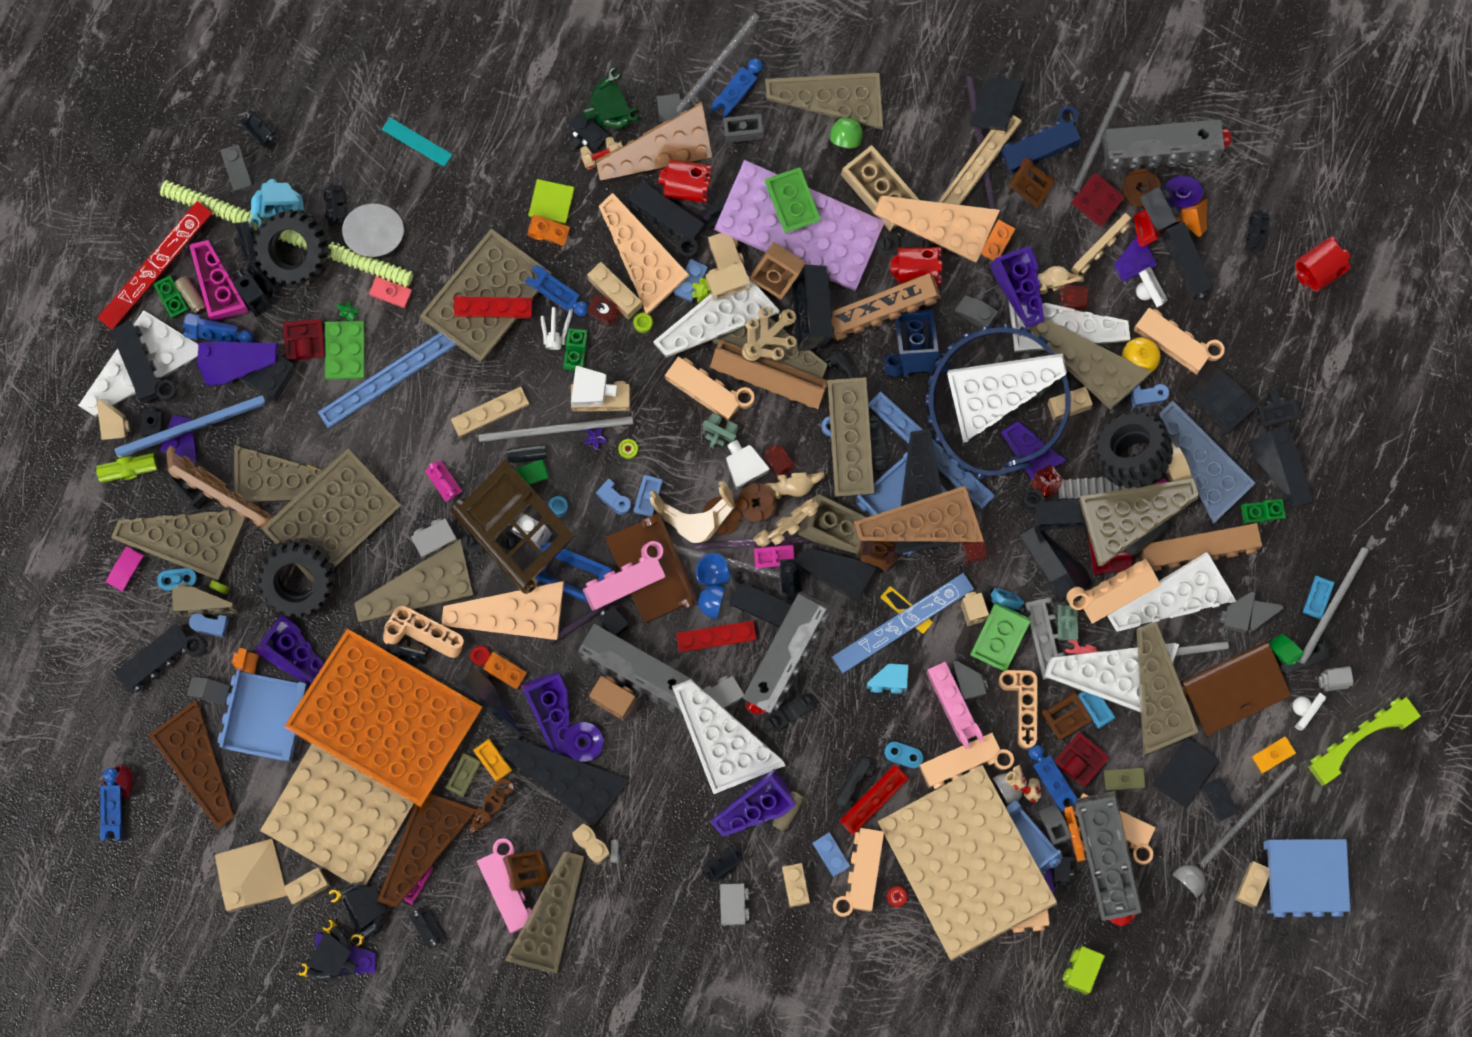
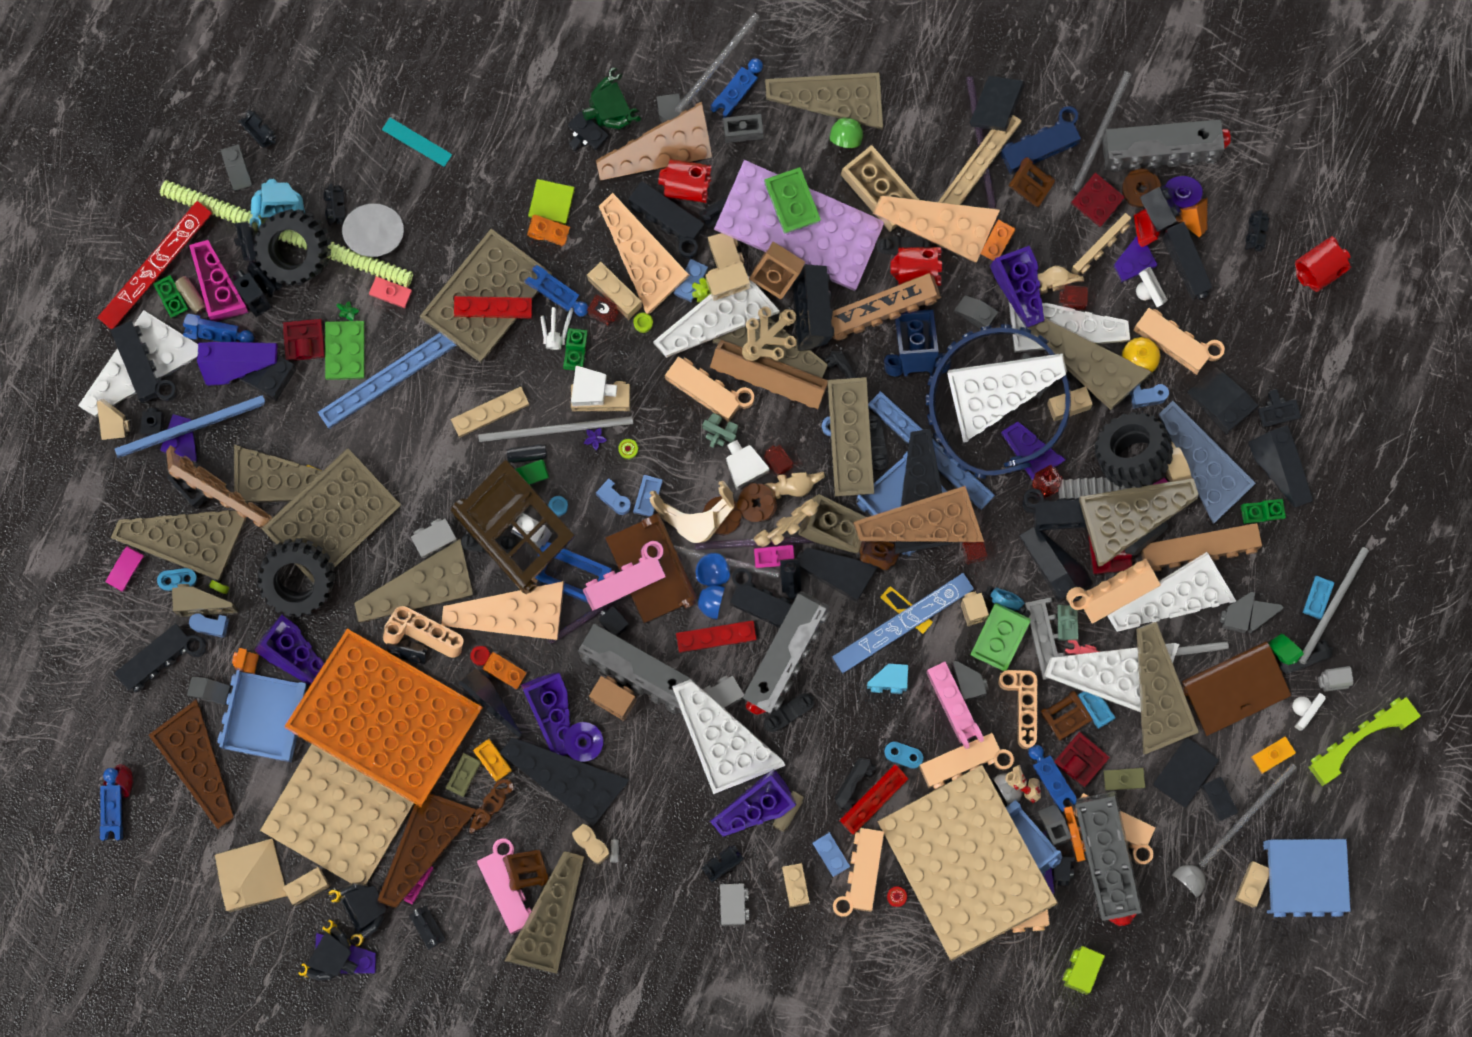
lime piece [96,453,158,483] -> none
dark pink hinge [425,460,462,502] -> none
tan piece [580,137,623,169] -> none

